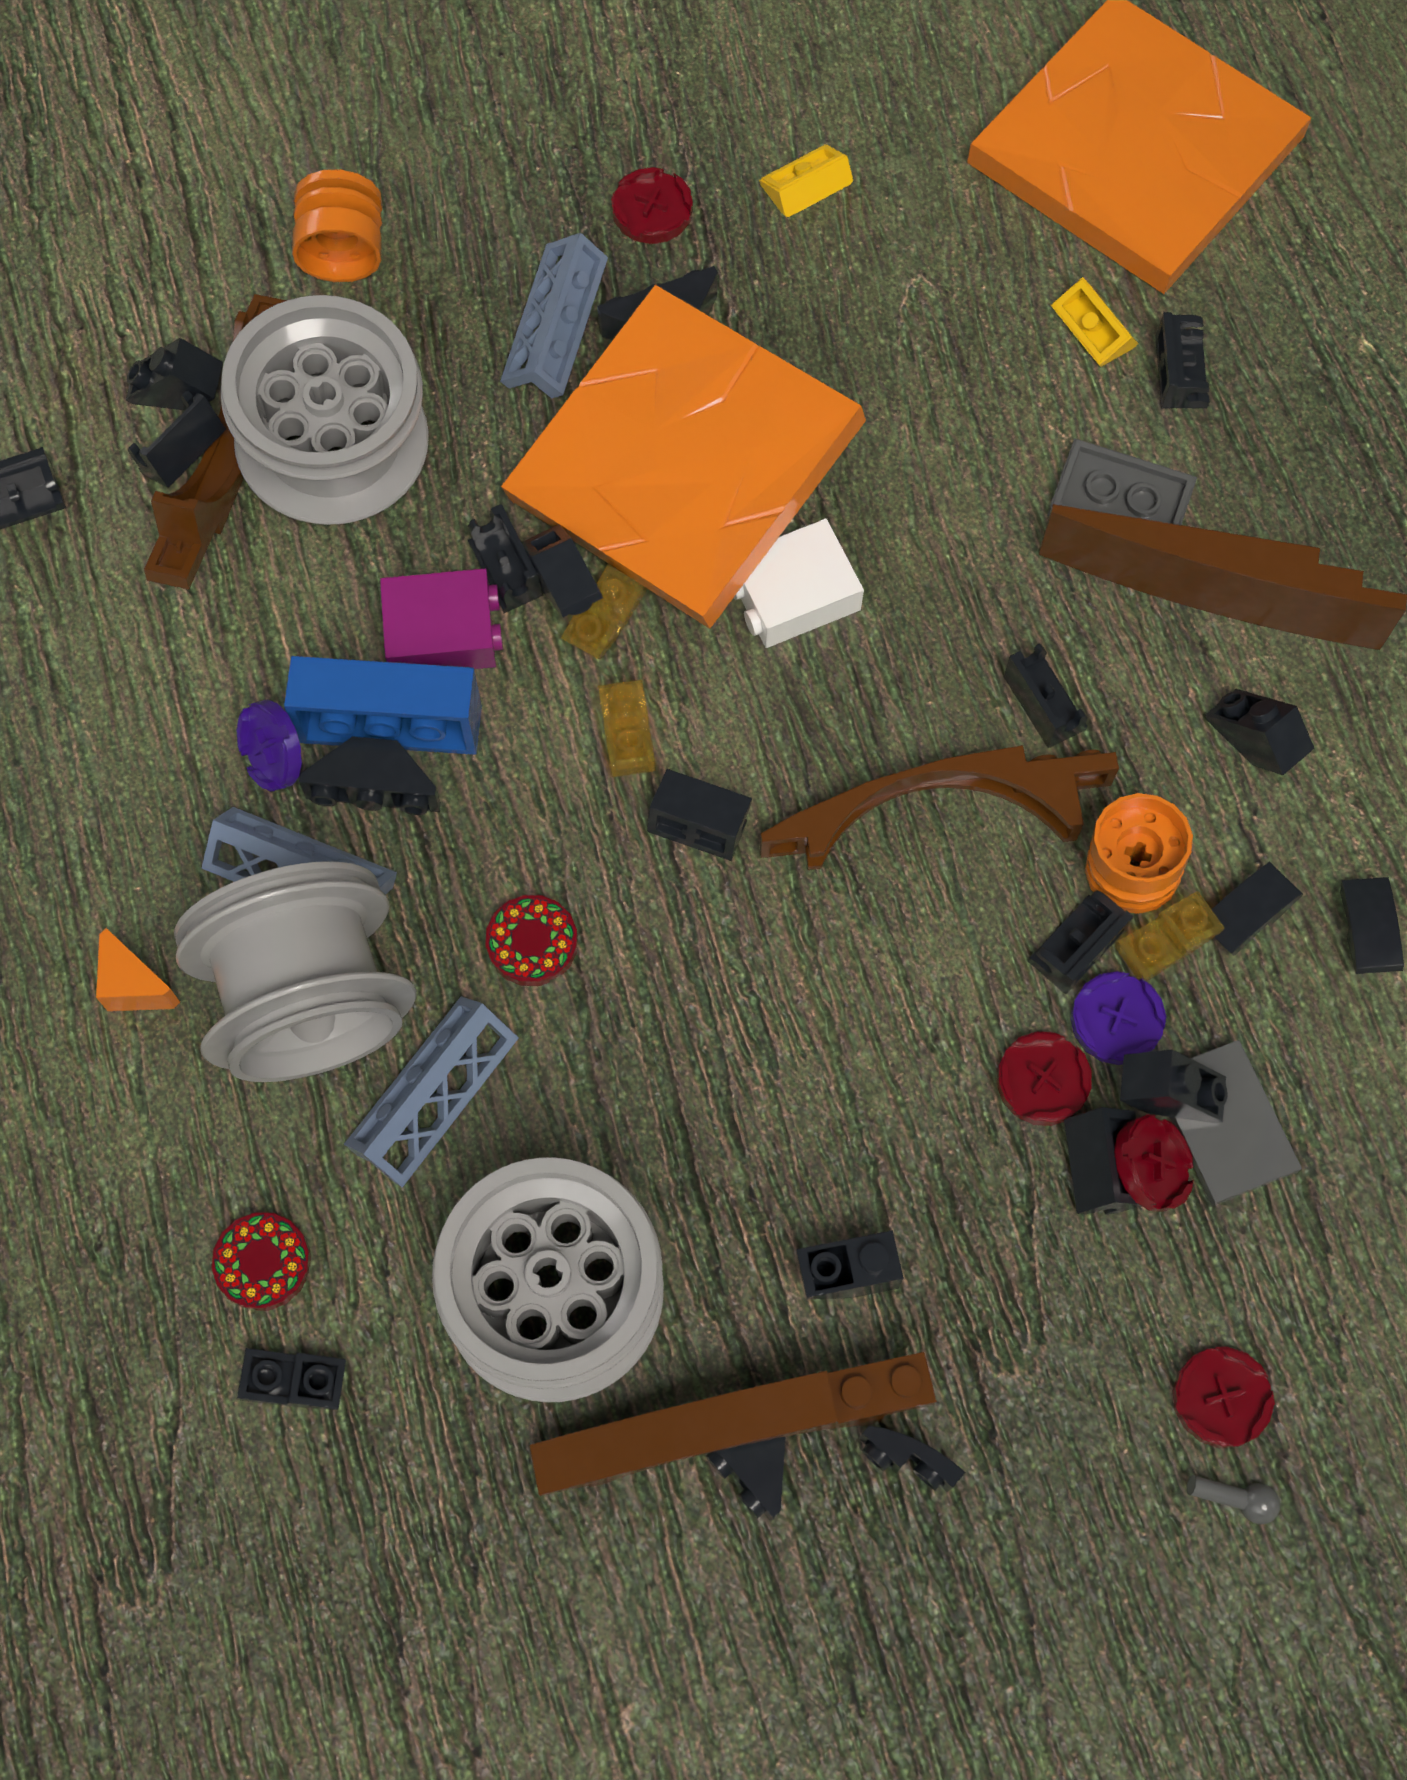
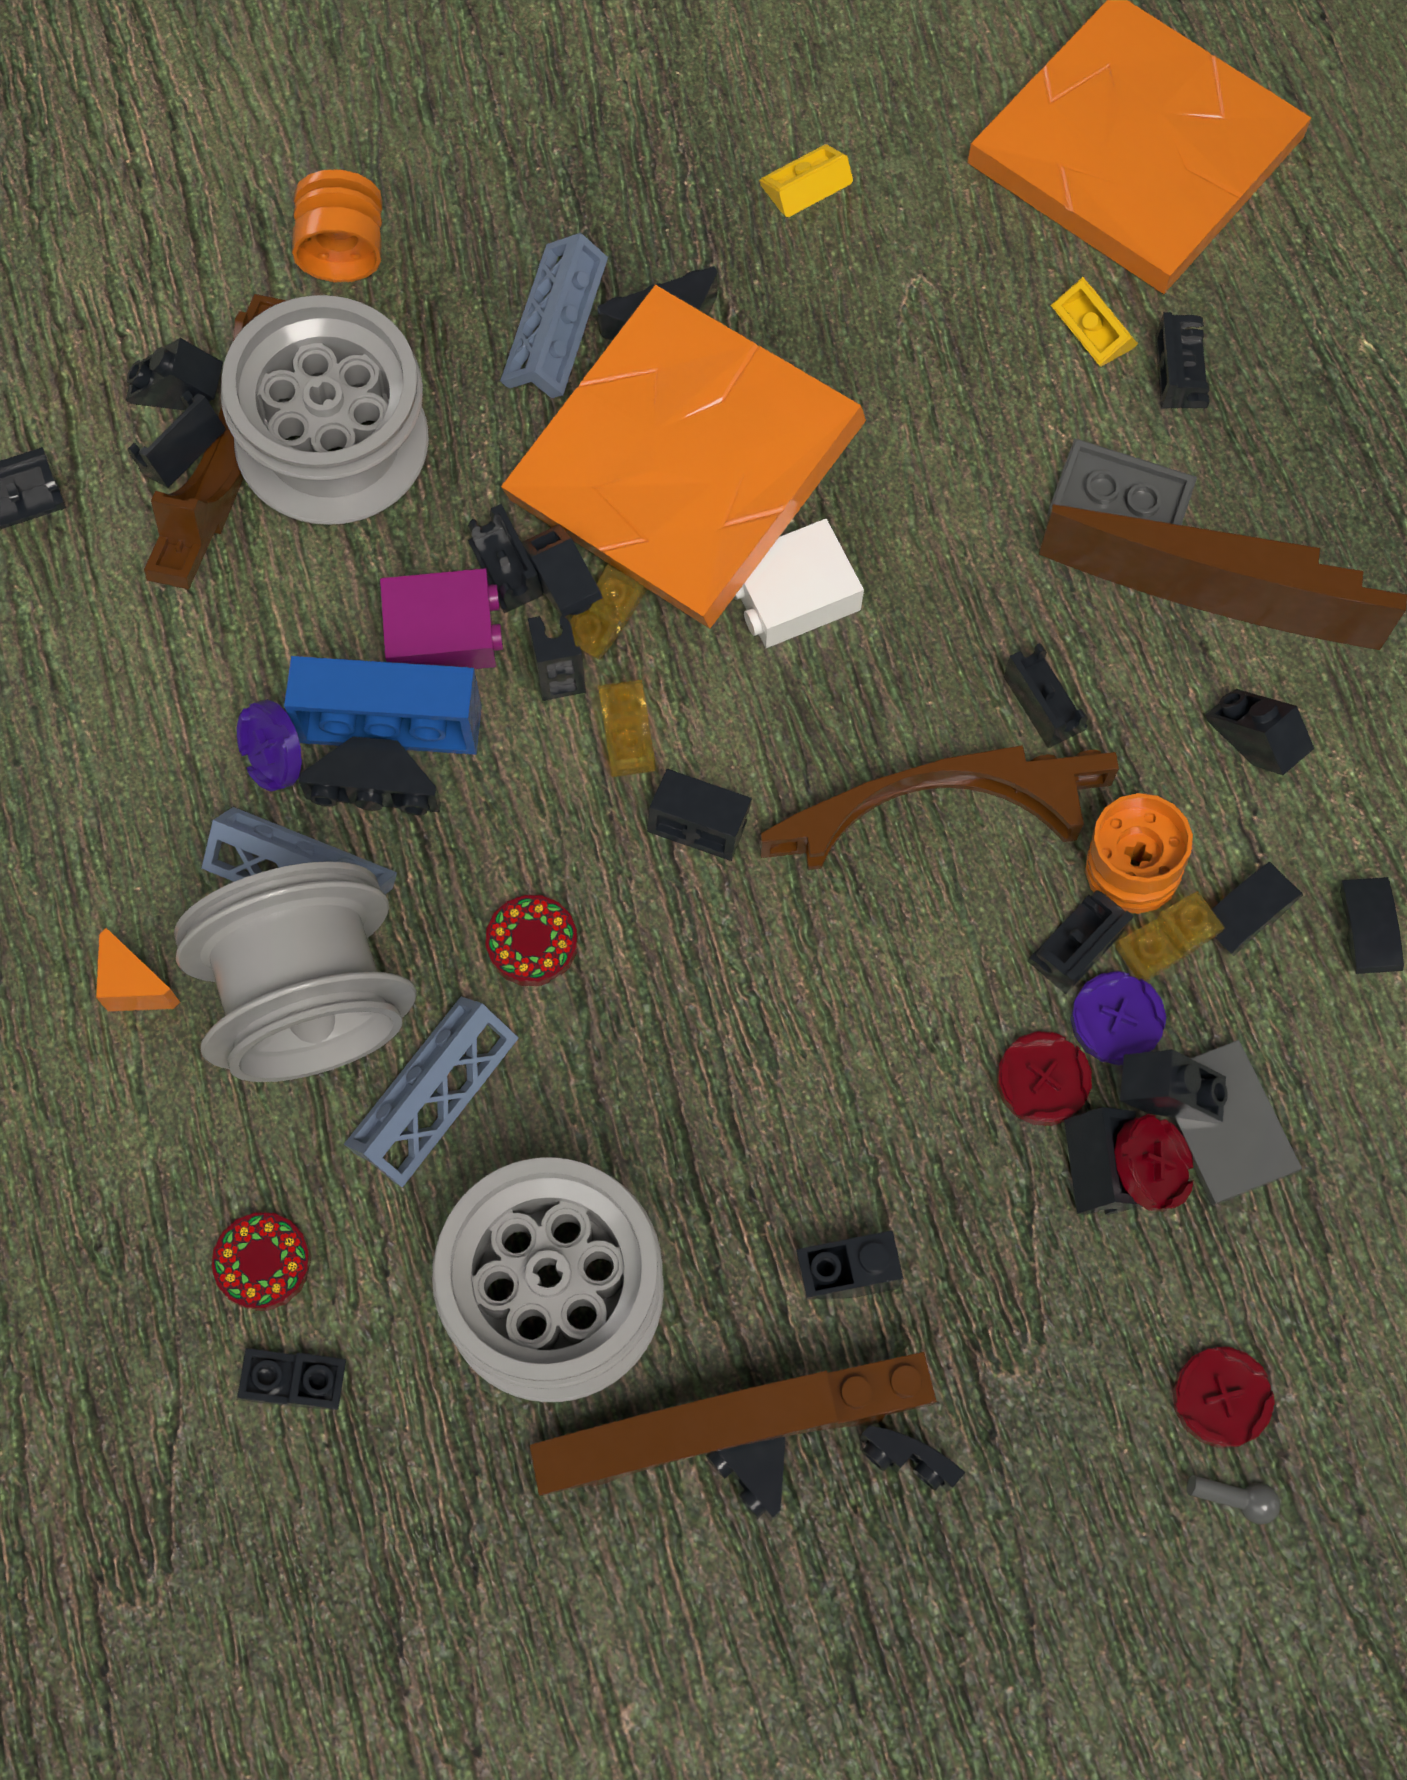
dark red tile [611,167,693,244] -> none
none -> black hinge [528,616,586,701]

